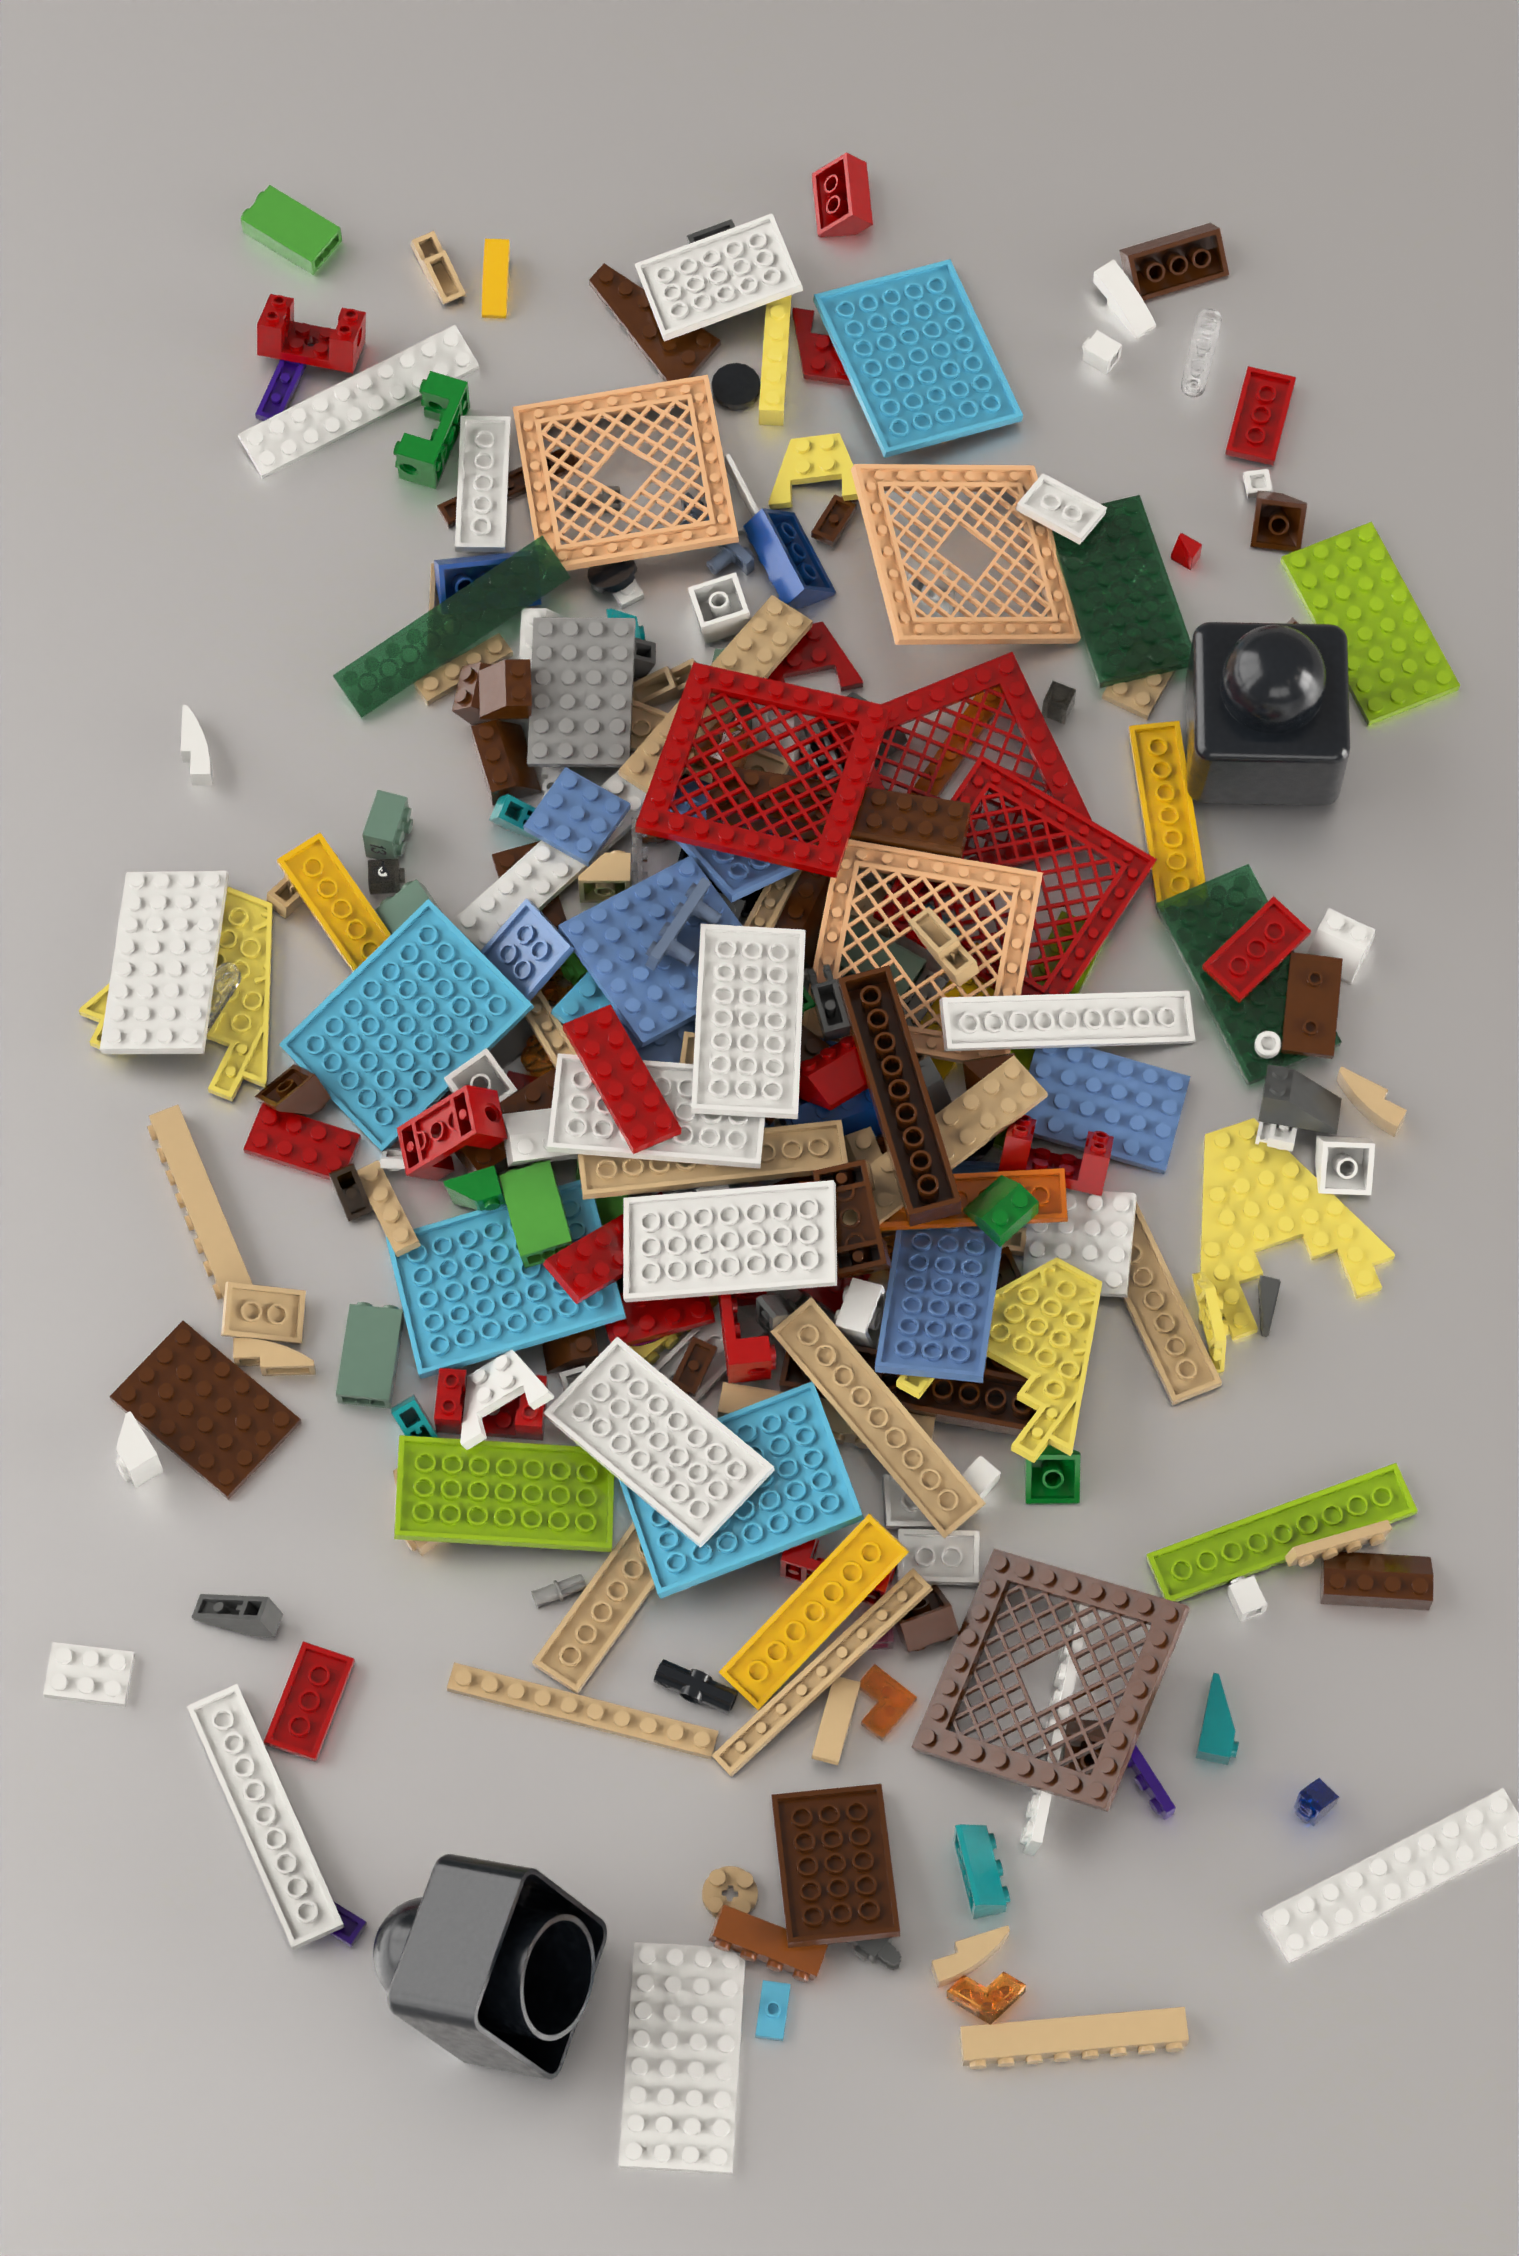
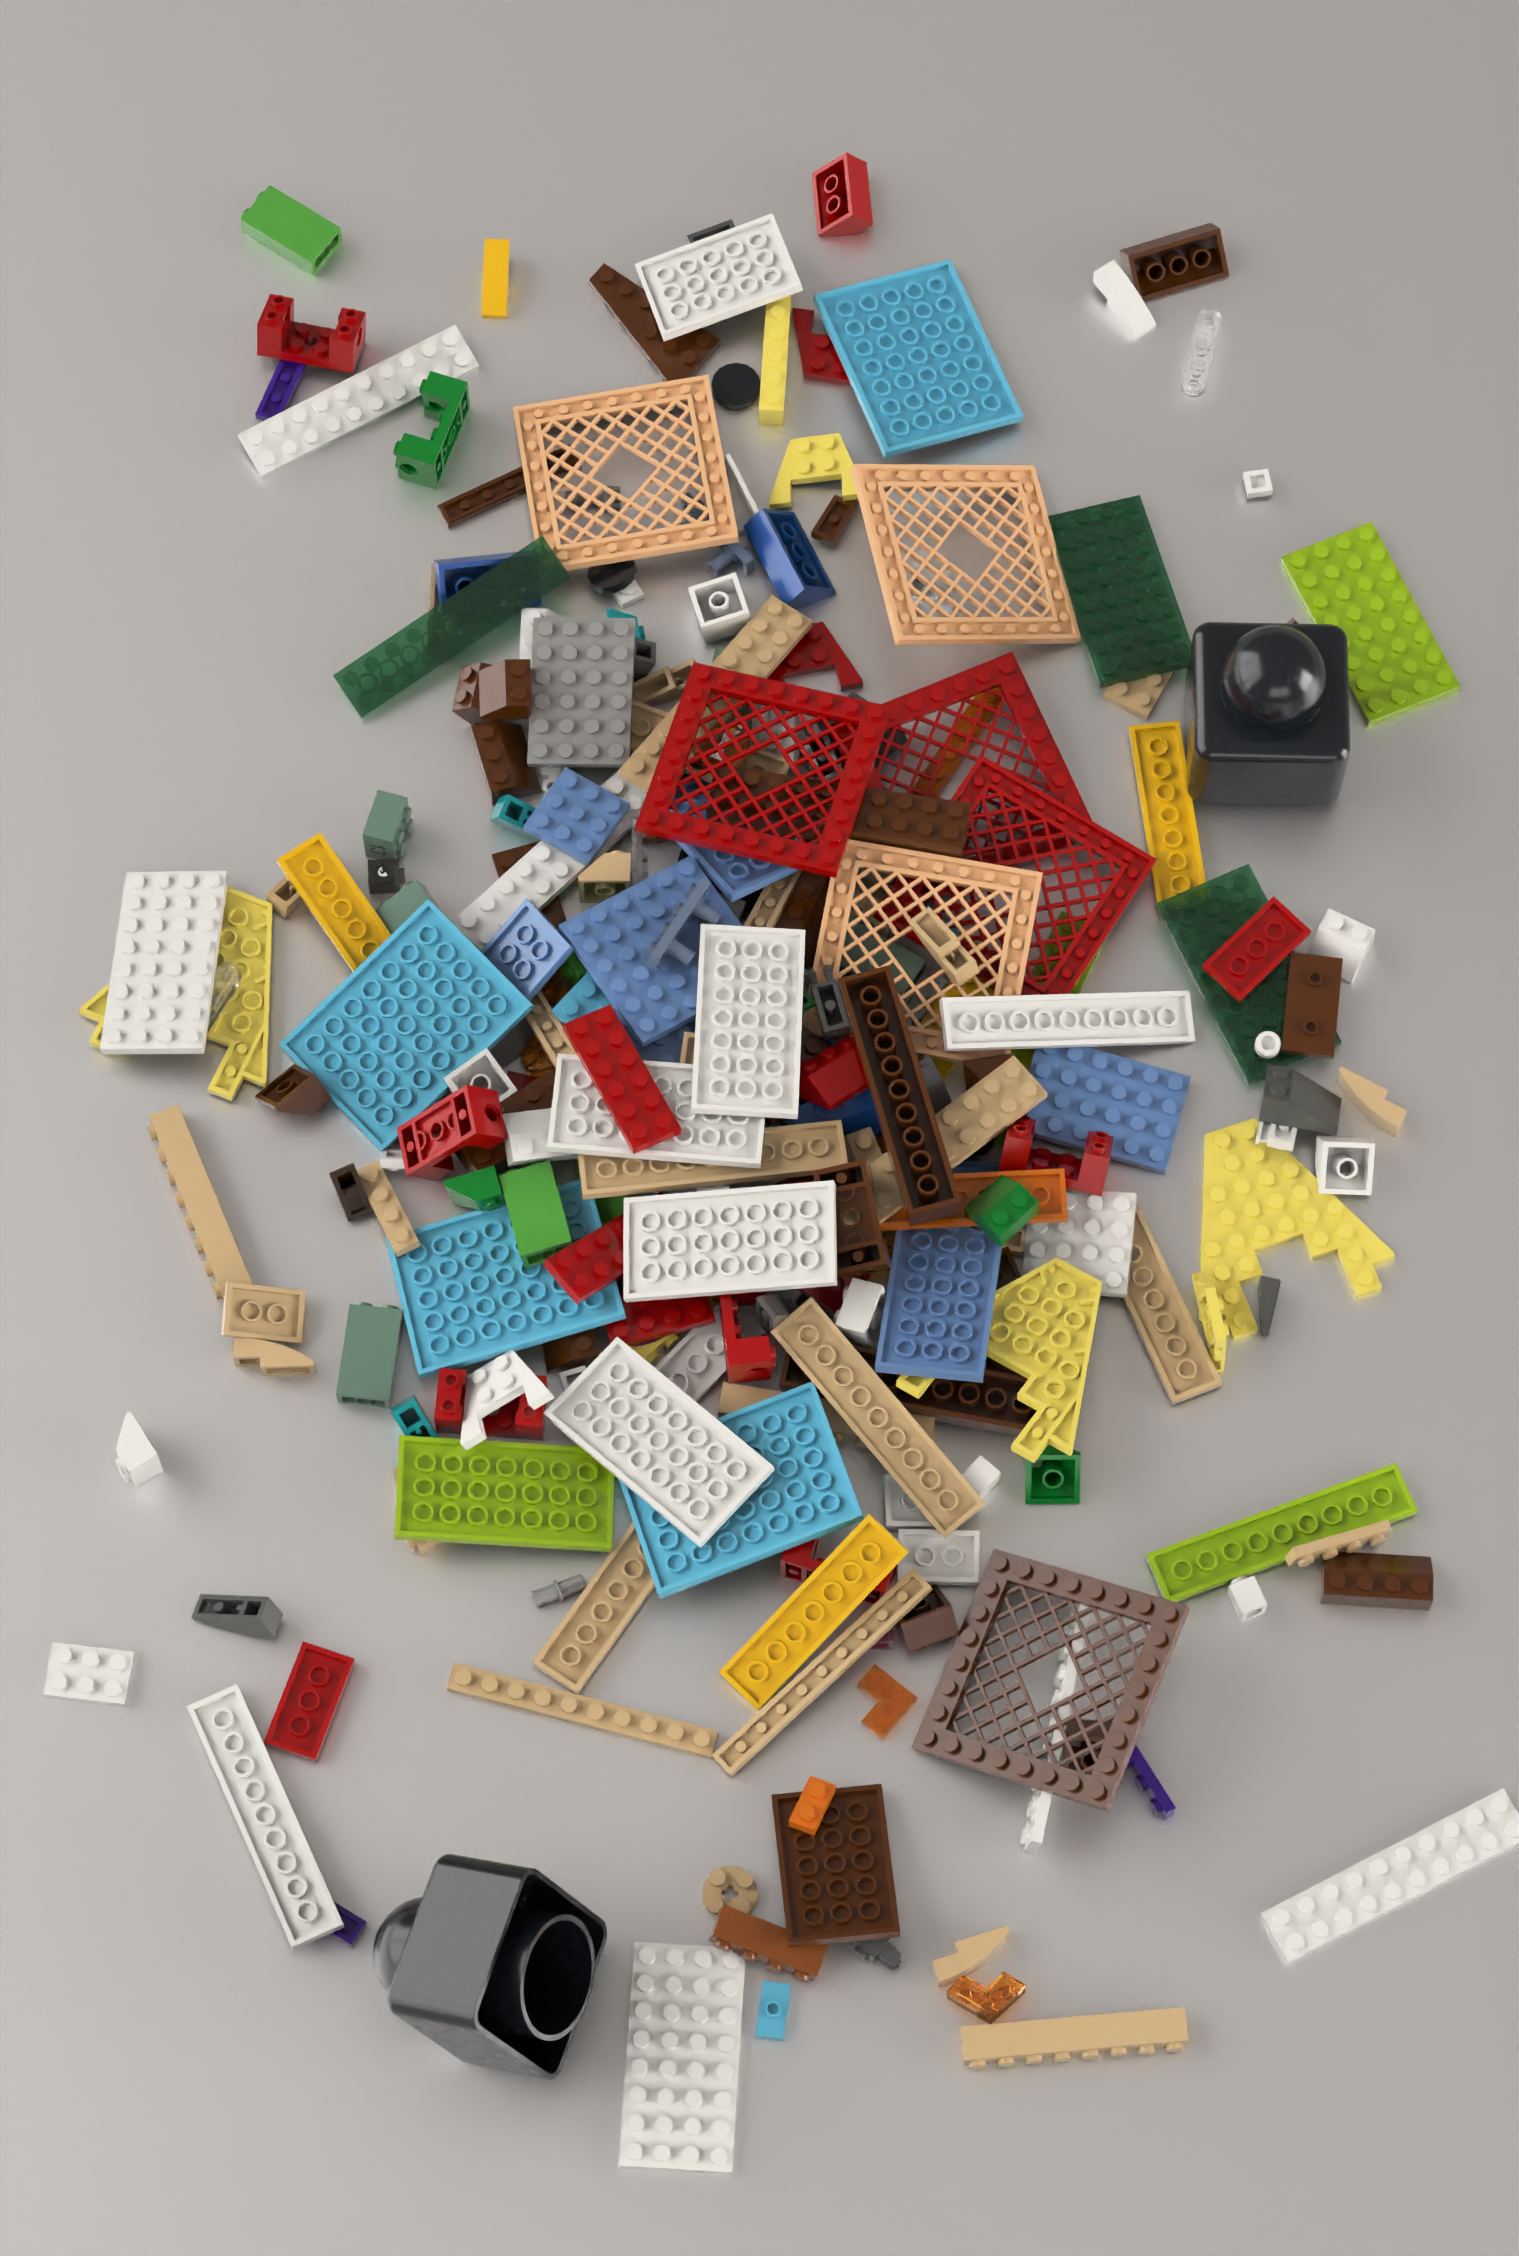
reddish brown plate [109,1321,302,1500] -> none
white slope [181,705,213,785] -> none
red plate [243,1103,361,1180] -> none
tan slope [410,231,466,305] -> none
tan plate [414,633,513,706] -> none
white plate [455,416,511,552] -> none
black piece [653,1659,738,1714] -> none
reddish brown plate [671,1337,717,1397] -> none
tan slope [811,1677,861,1765] -> none
teal slope [953,1824,1010,1919] -> none
white plate [1016,473,1107,545] -> none
clear smoke brick [1042,681,1076,724] -> none
white brick [1082,330,1122,375] -> none
red slope [1170,533,1202,570] -> none
teal slope [1196,1673,1239,1765] -> none
red plate [1225,366,1296,466] -> none
reddish brown slope [1250,490,1307,552] -> none
clear blue slope [1294,1778,1339,1827] -> none
none -> orange plate [788,1776,836,1835]

